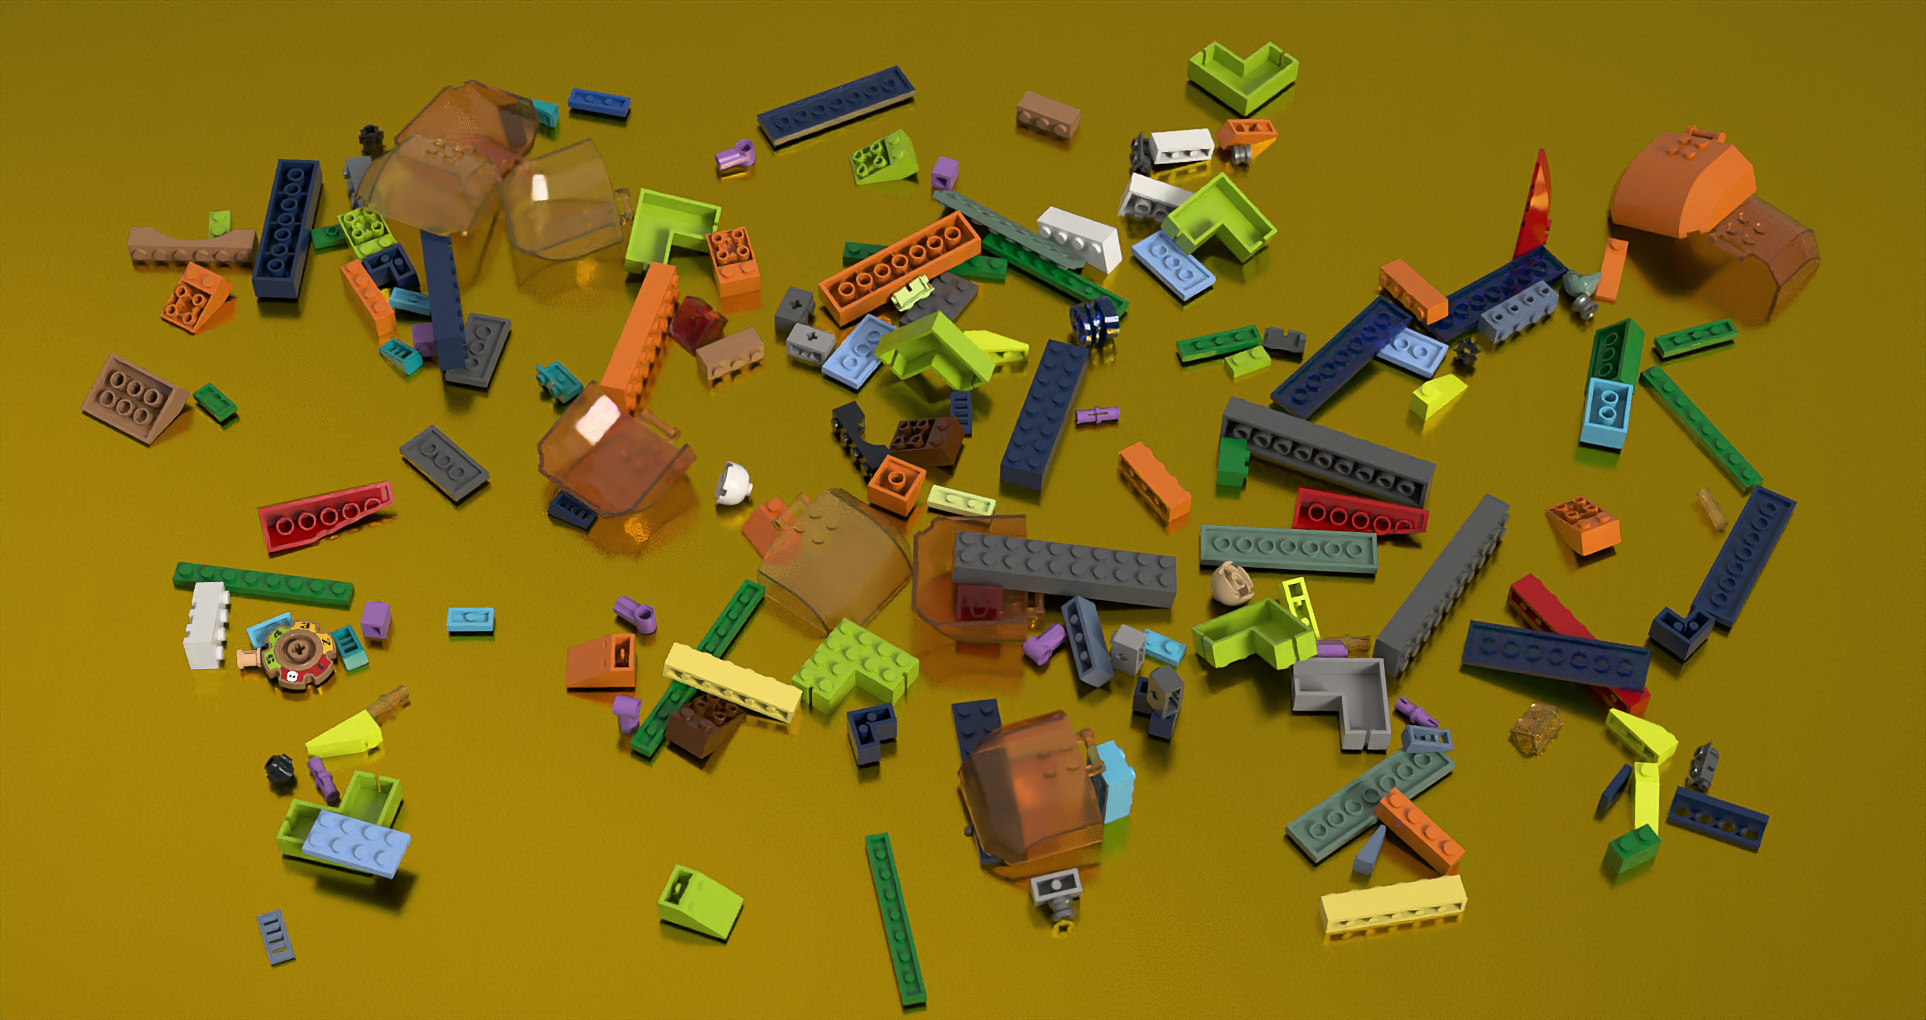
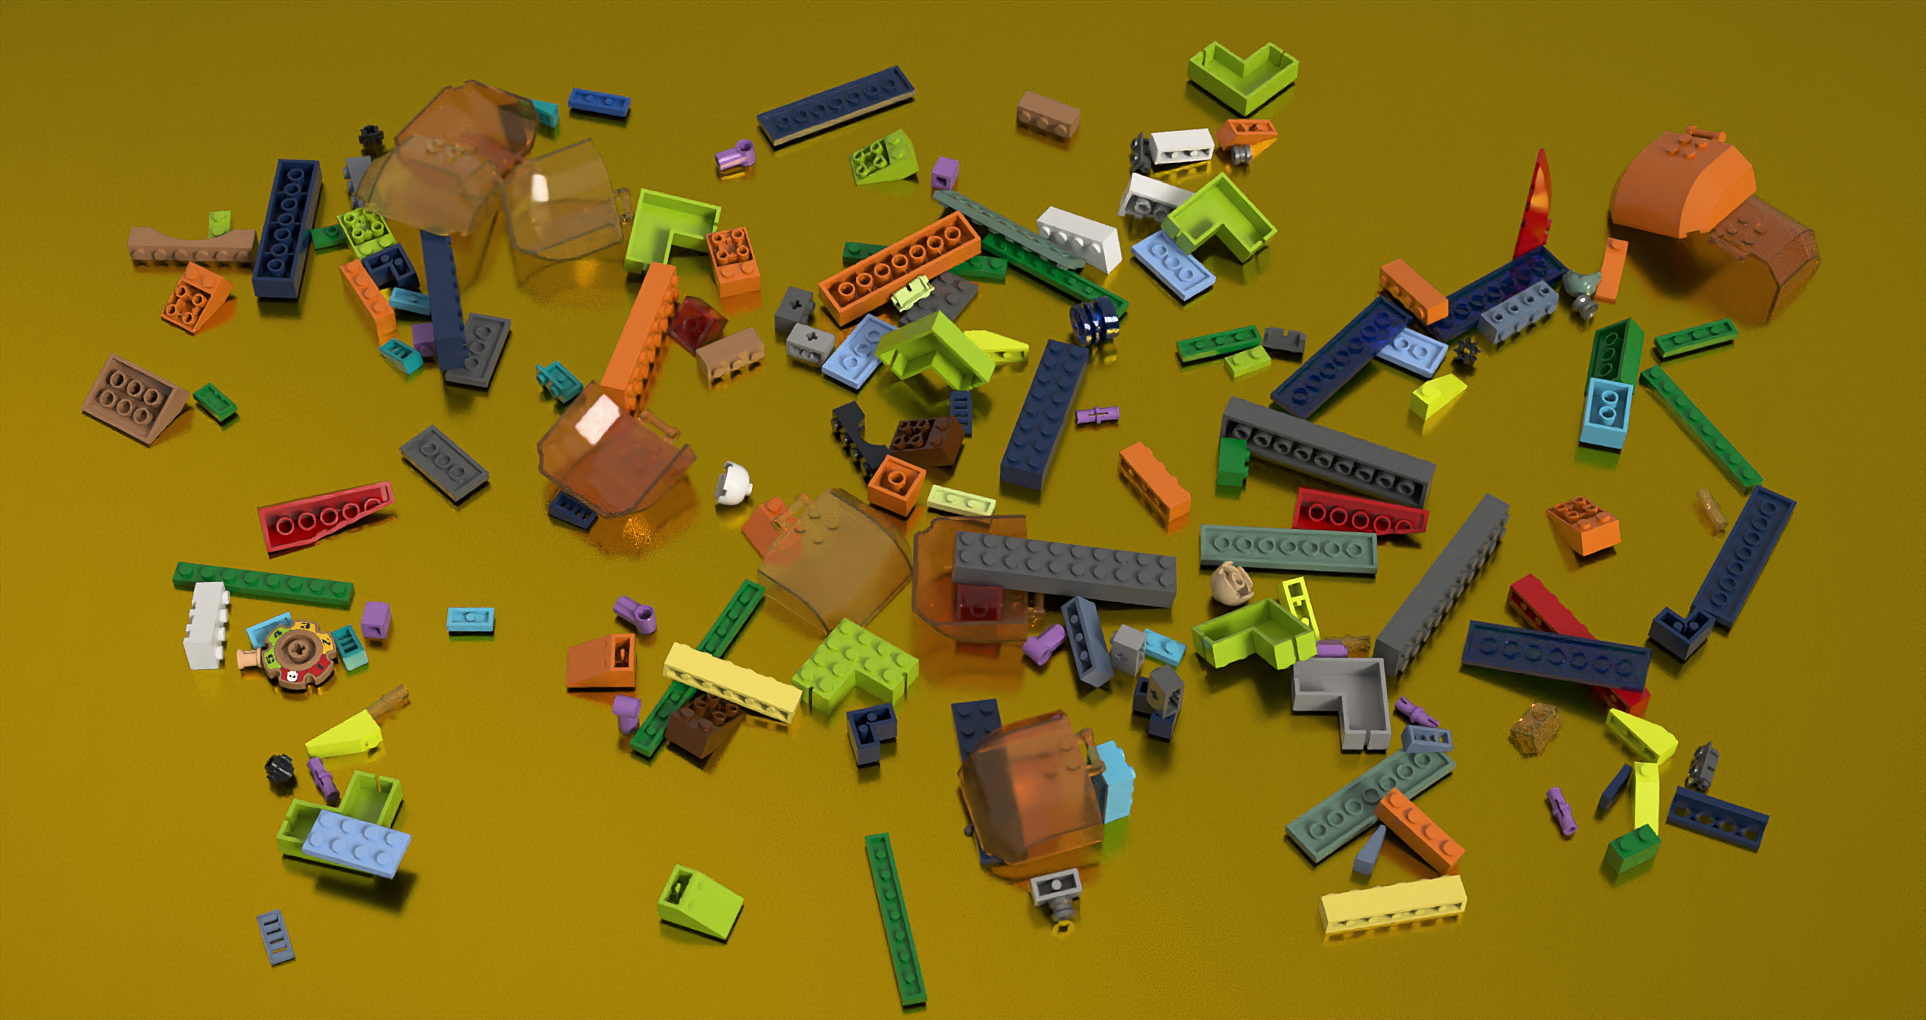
none -> medium lavender pin [1546,787,1578,834]

